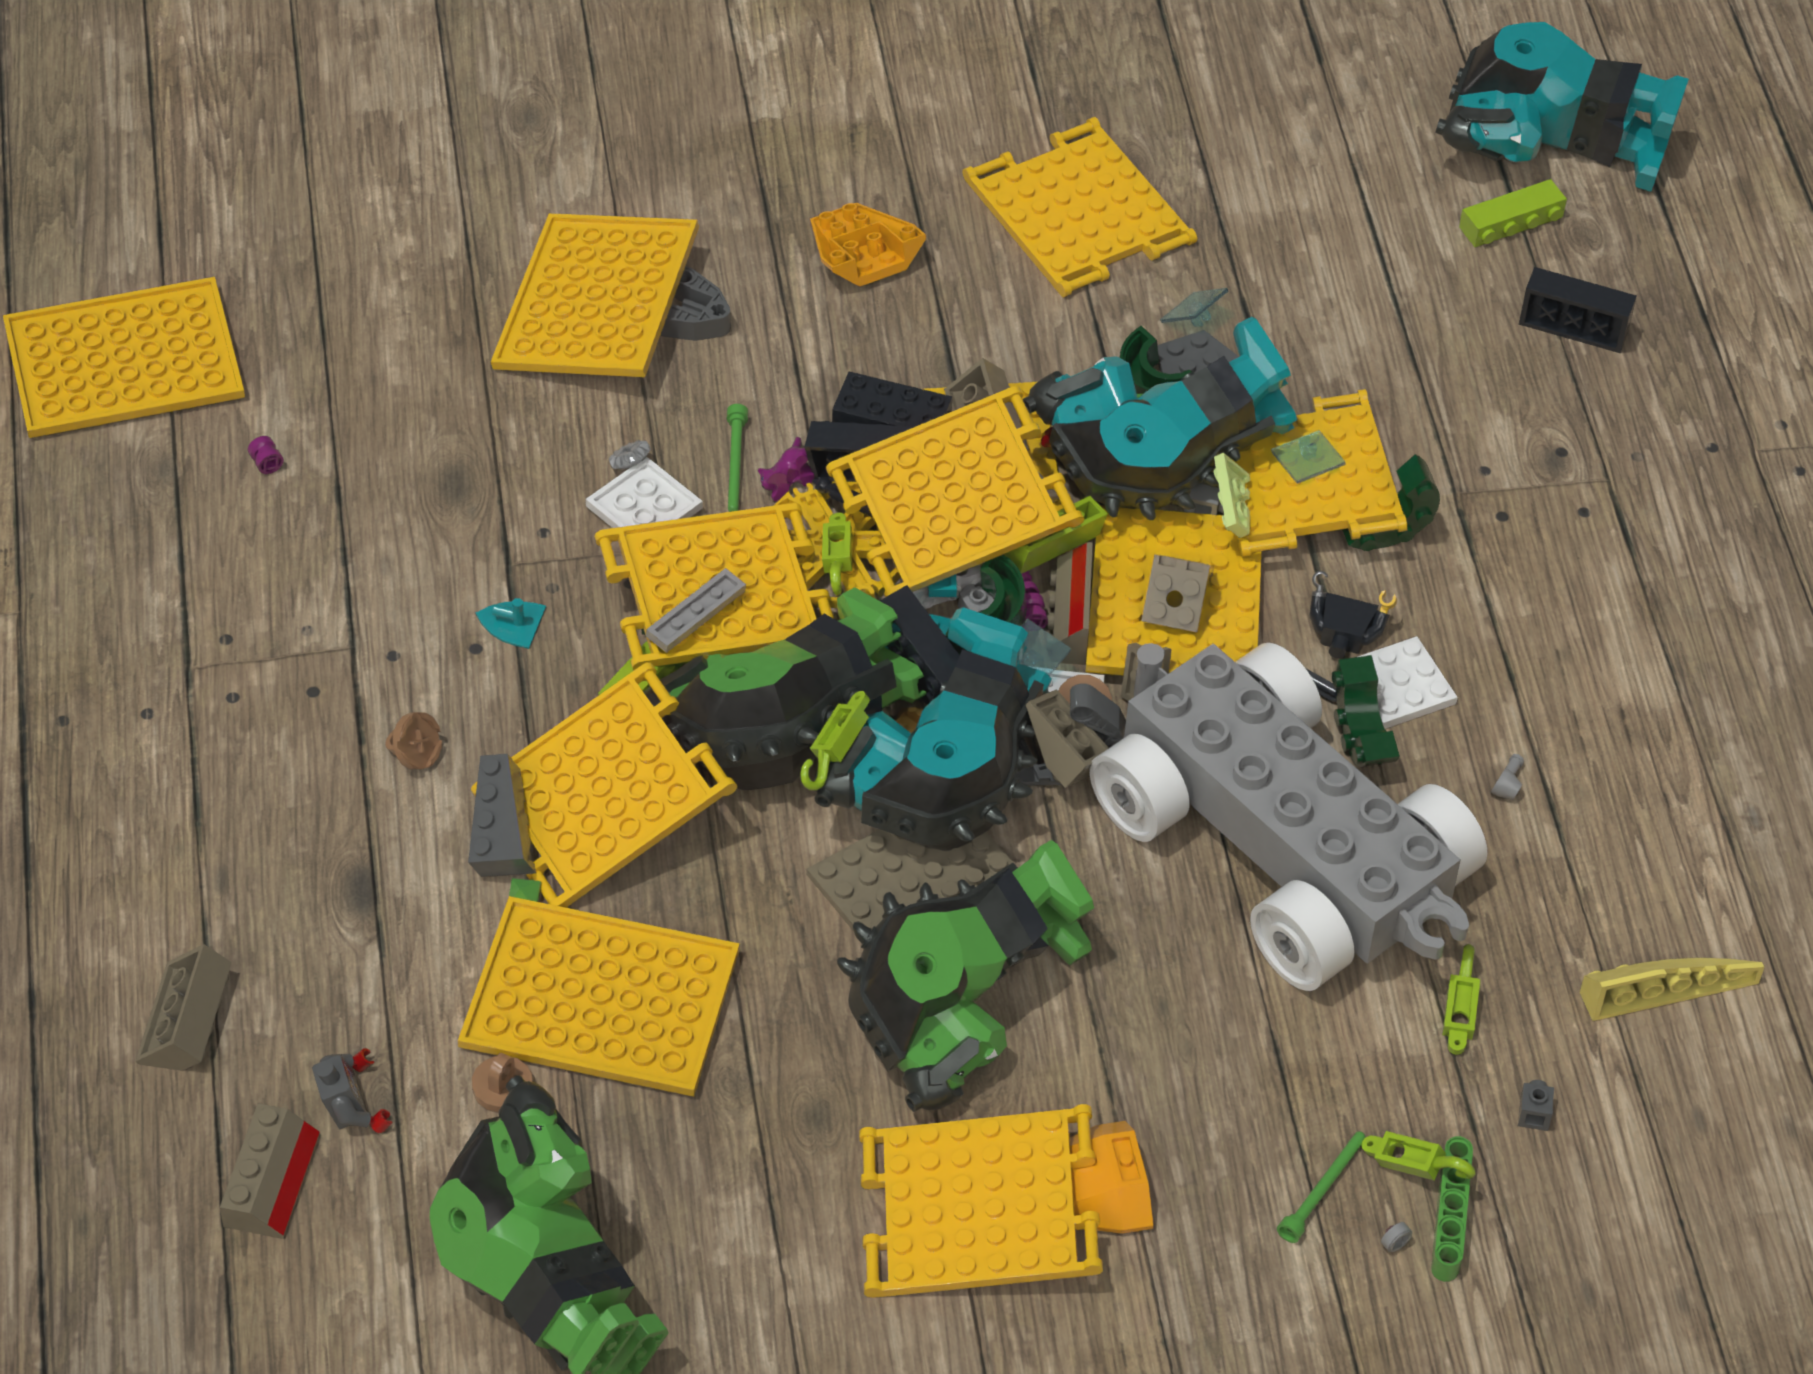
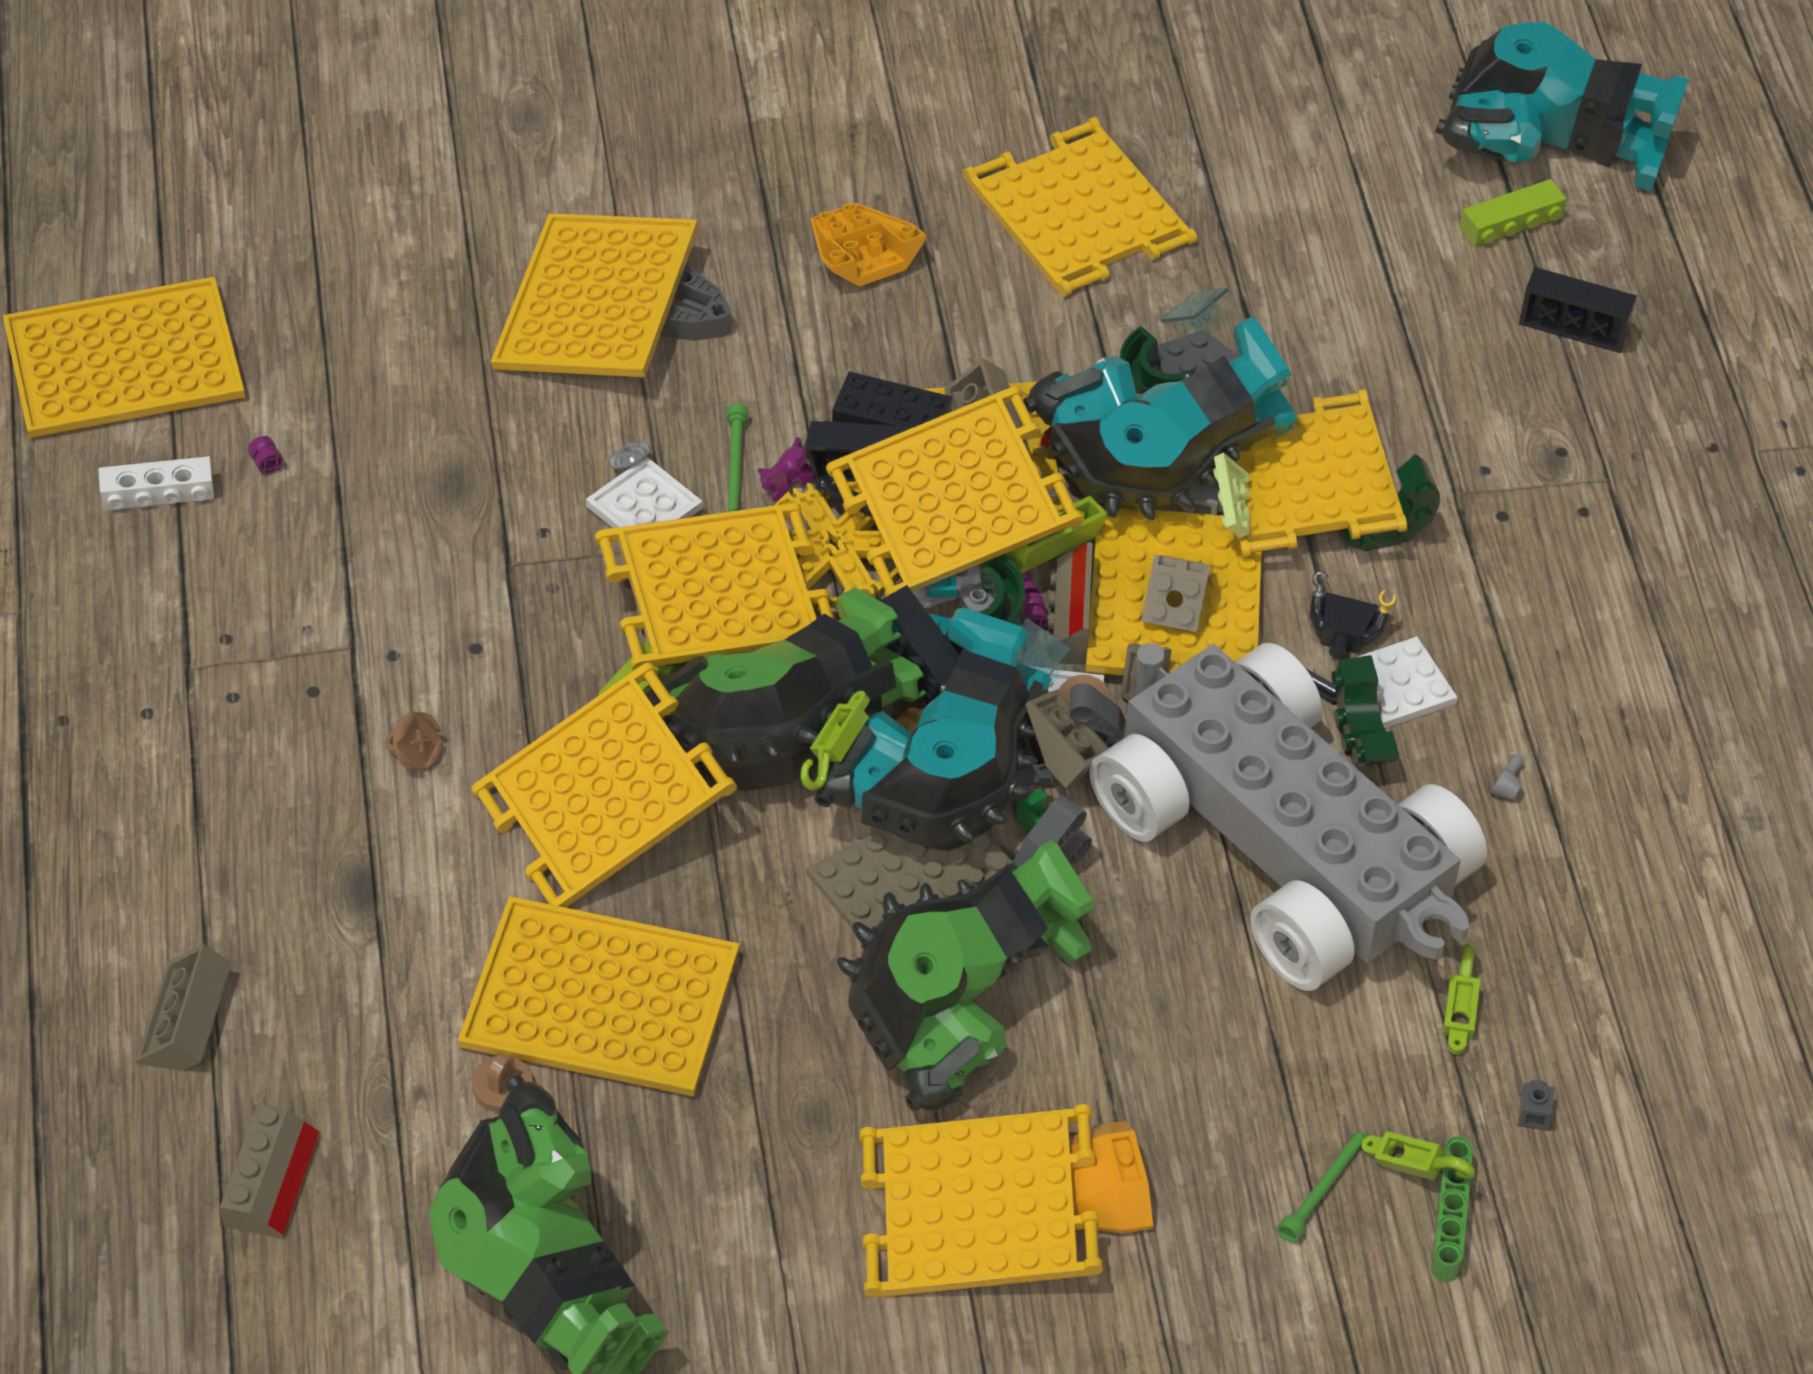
dark grey torso [312,1048,393,1133] -> none
dark grey wedge [468,754,536,877] -> none
teal shield [475,598,546,649] -> none
bright green slope [509,878,541,902] -> none
light grey plate [646,568,746,653] -> none
lime piece [822,513,853,596] -> none
clear light blue piece [1271,430,1346,484] -> none
light grey tile [1381,1222,1412,1252] -> none
light yellow wedge [1580,958,1764,1021] -> none
none -> white brick [98,456,214,511]
none -> dark grey connector [1012,795,1092,868]
none -> green panel [1016,789,1047,833]

